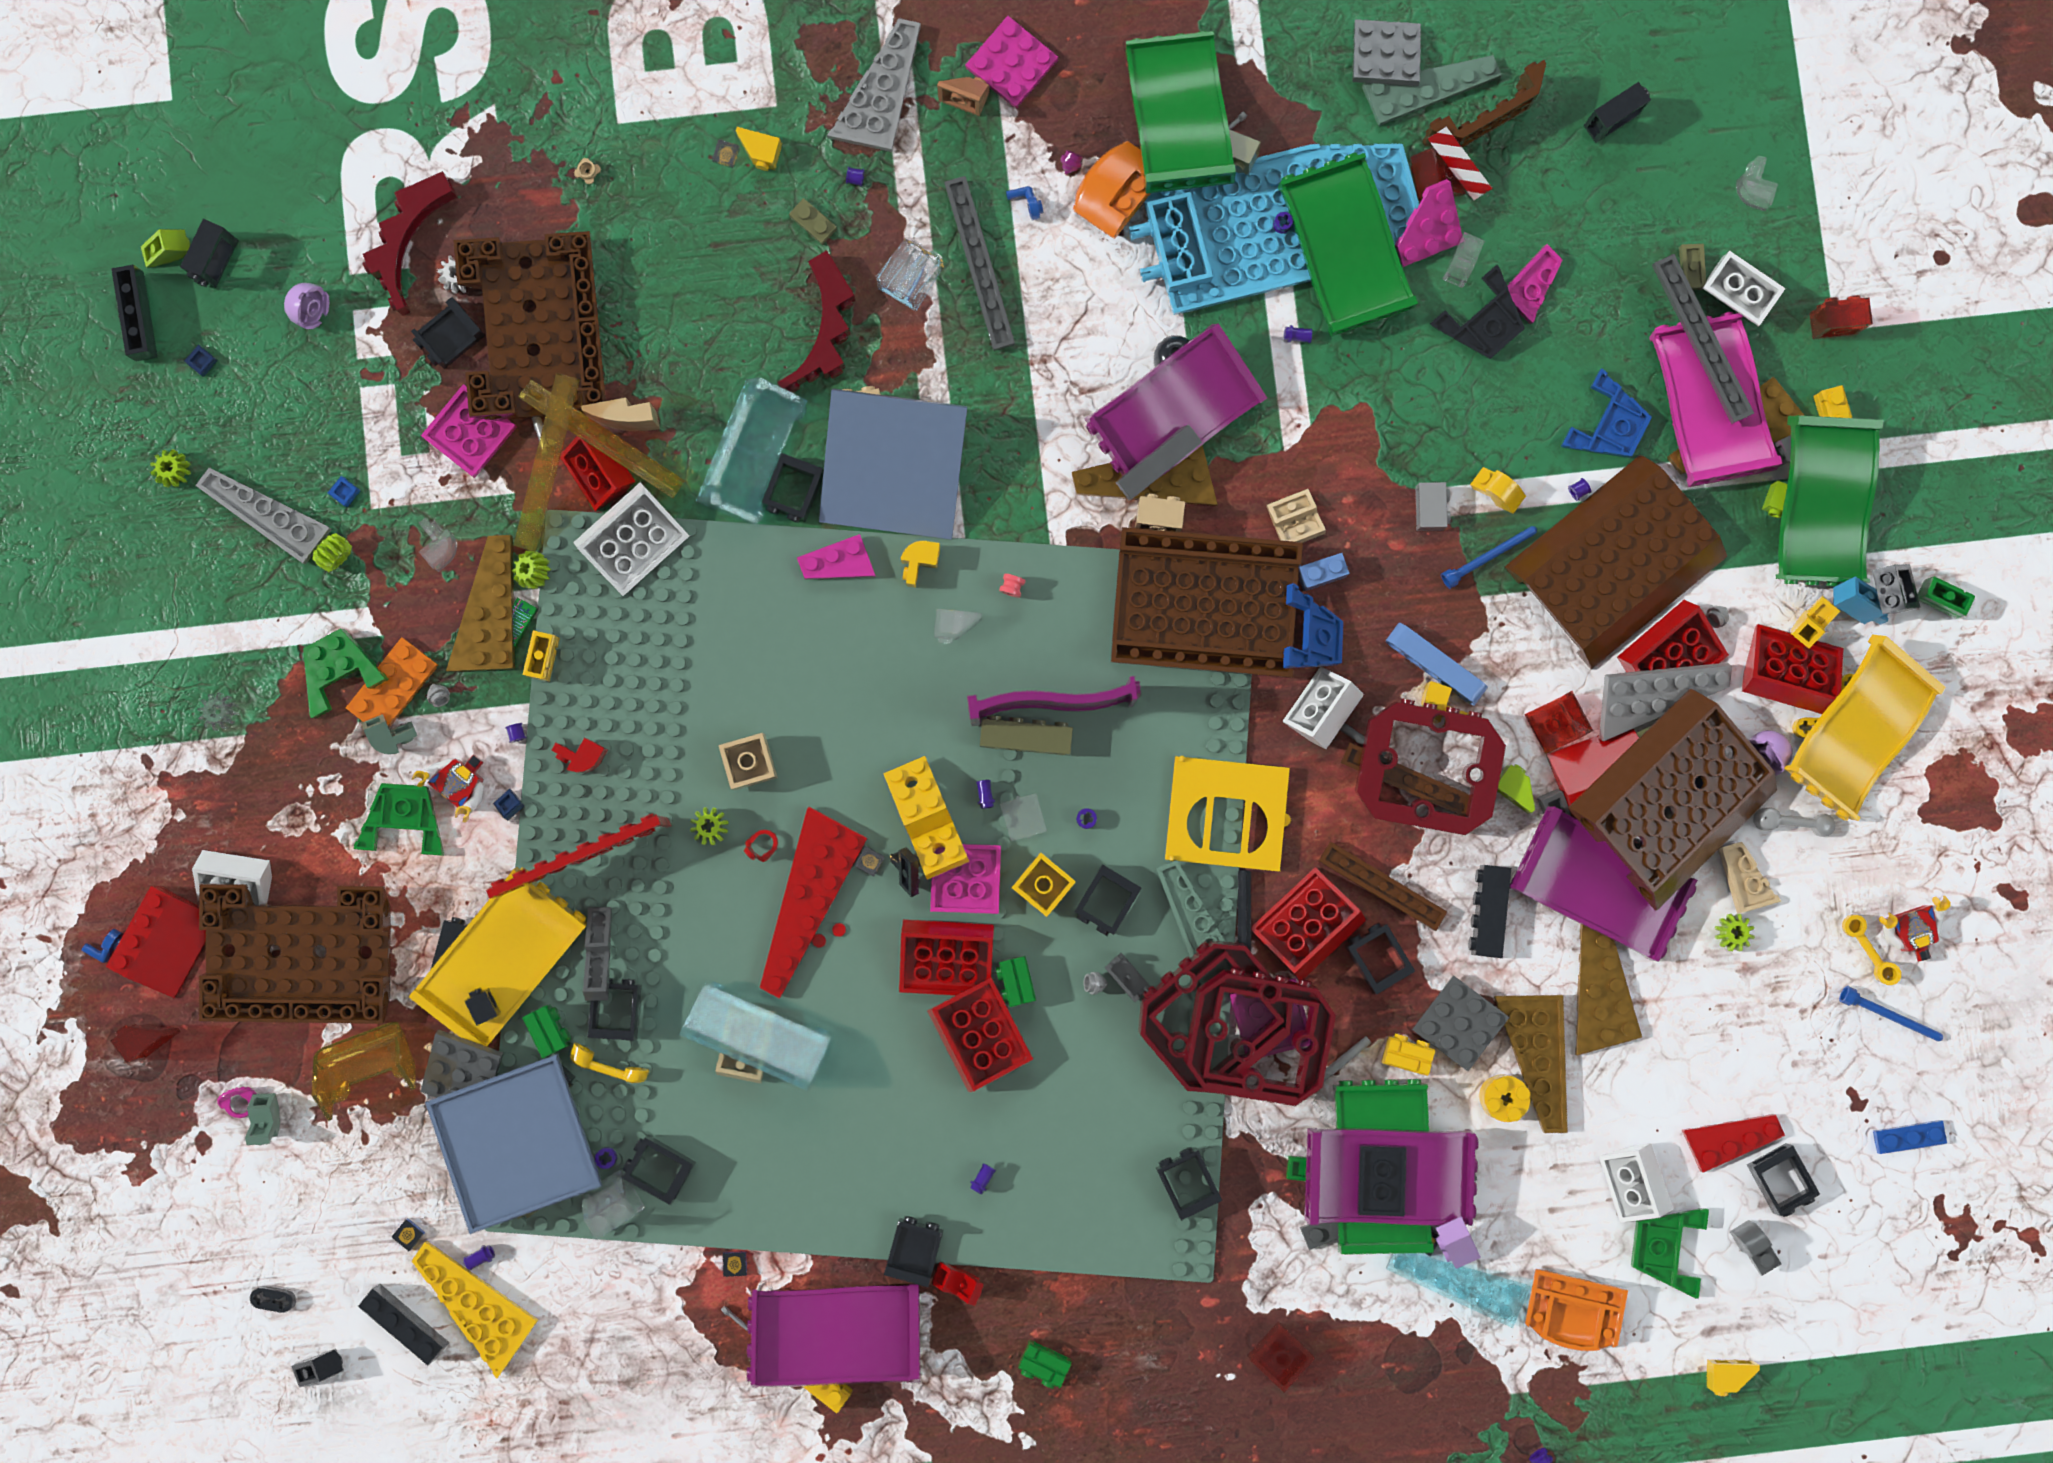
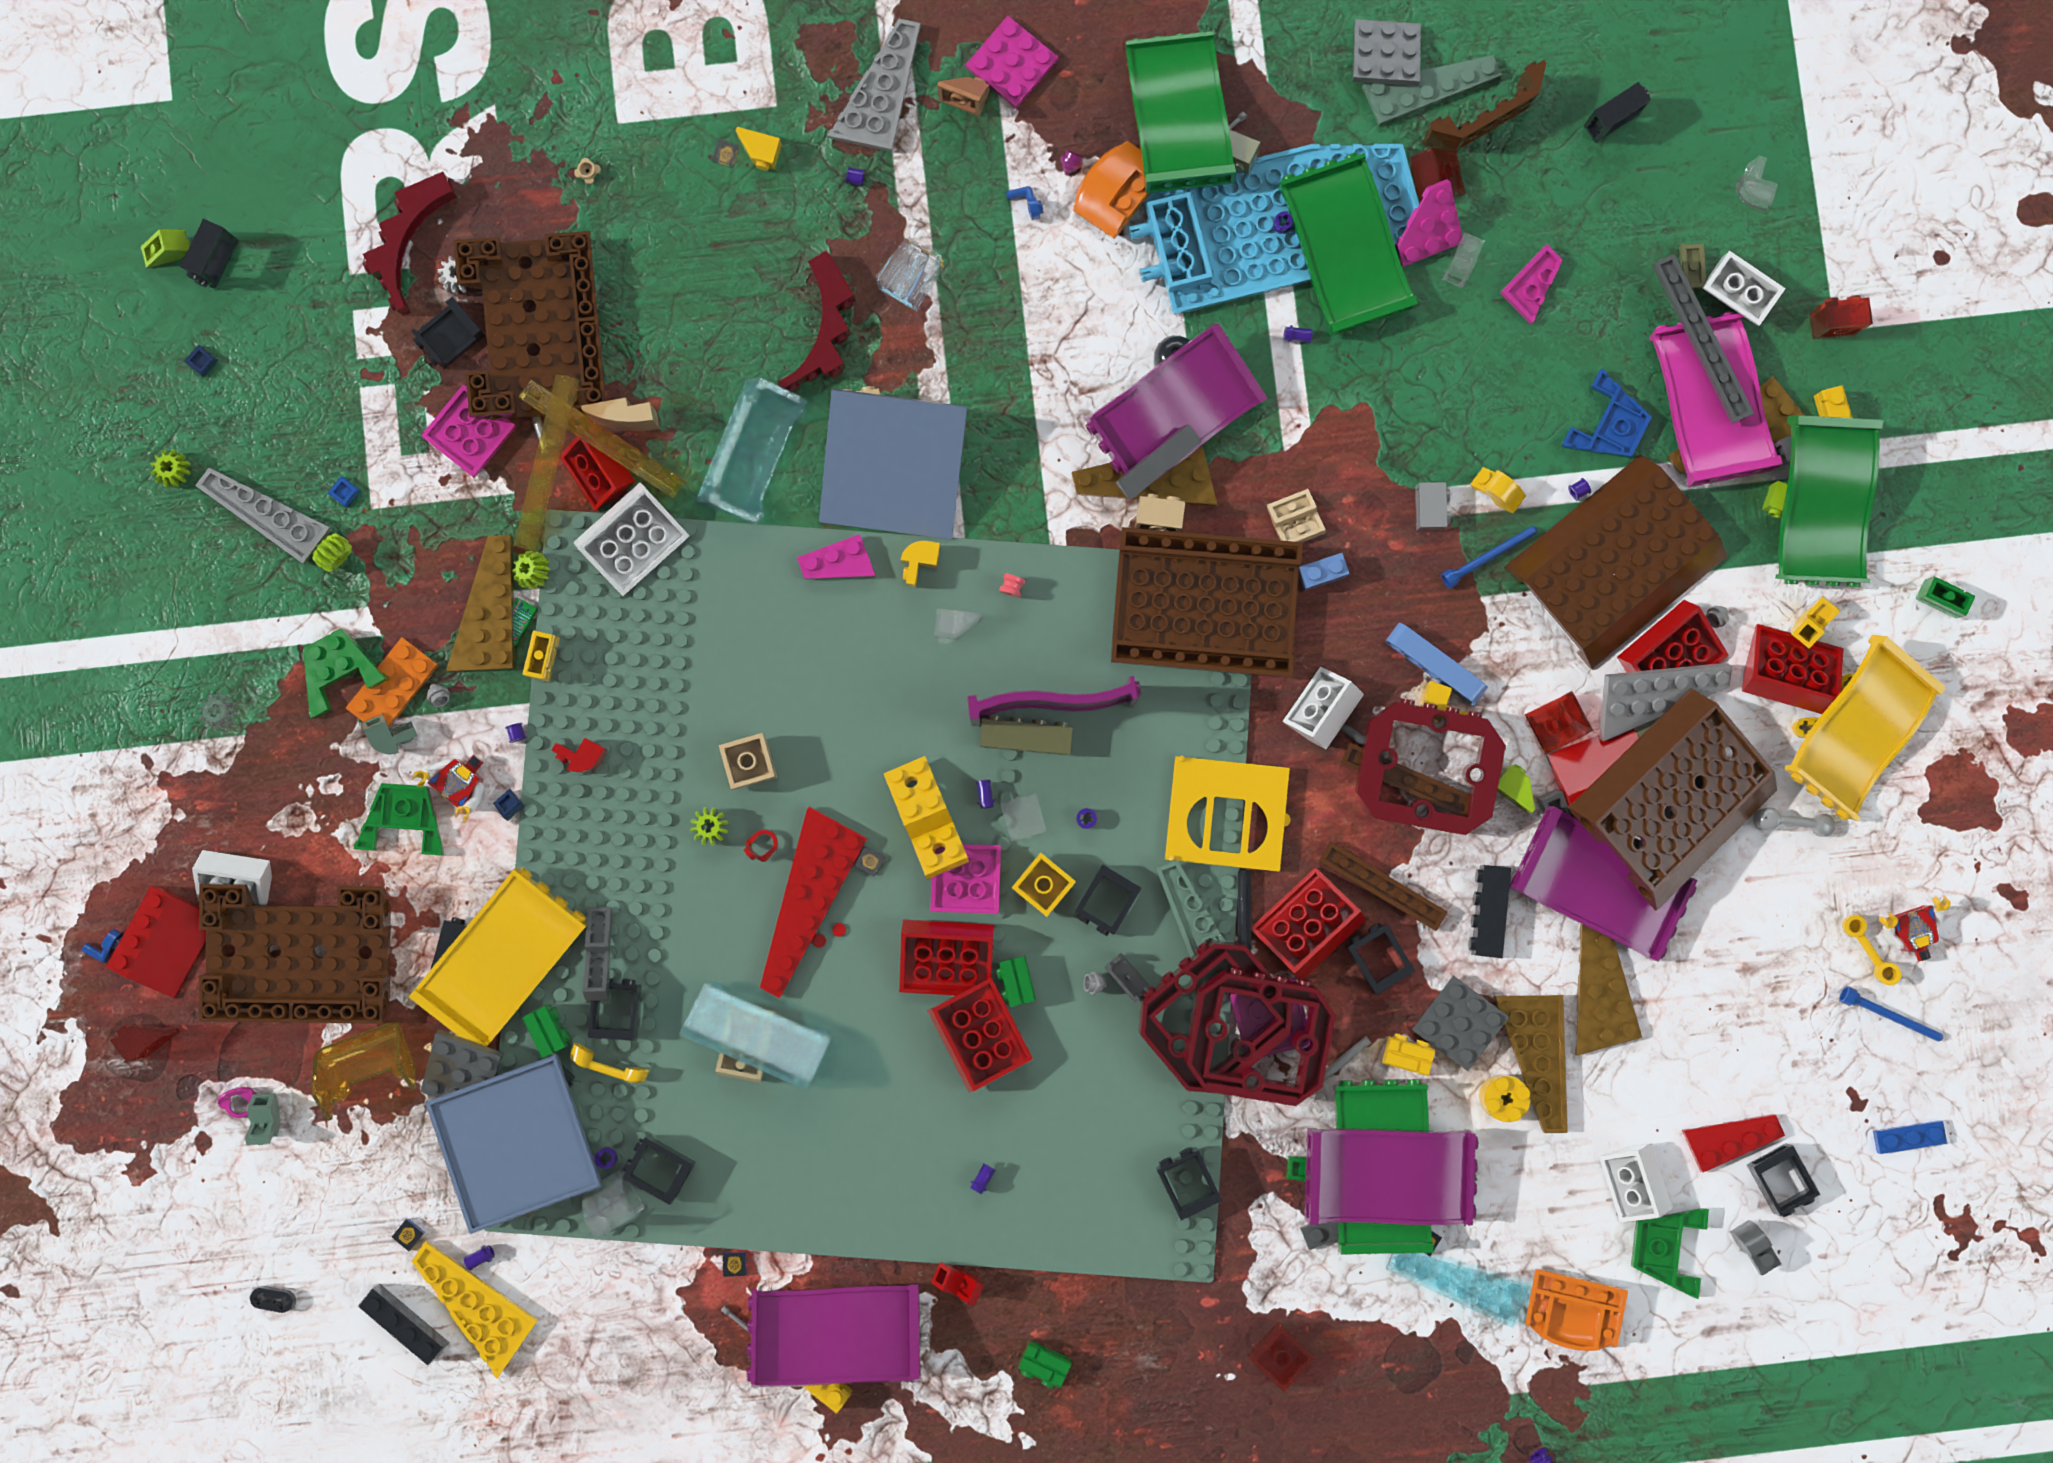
black brick [111,264,158,361] -> none
lavender cylinder [284,283,330,329] -> none
black slope [291,1349,344,1388] -> none
clear brick [419,517,457,572] -> none
black brick [464,987,501,1026] -> none
red wing [486,814,672,899] -> none
black window [762,453,824,523] -> none
olive plate [789,198,837,245] -> none
black panel [884,1216,943,1287] -> none
black hinge [890,847,920,897] -> none
dark grey plate [944,176,1015,351] -> none
blue wing [1283,583,1343,669] -> none
black tile [1357,1144,1407,1217] -> none
sticker [1428,127,1492,200] -> none
black wing [1430,265,1525,359] -> none
lavender brick [1436,1217,1481,1269] -> none
yellow slope [1707,1359,1760,1396] -> none
lime gear [1715,914,1755,951] -> none
tan wing [1718,842,1781,913] -> none
lavender cylinder [1749,730,1793,776] -> none
dark azure hinge [1833,577,1888,625] -> none
window [1872,564,1921,614] -> none

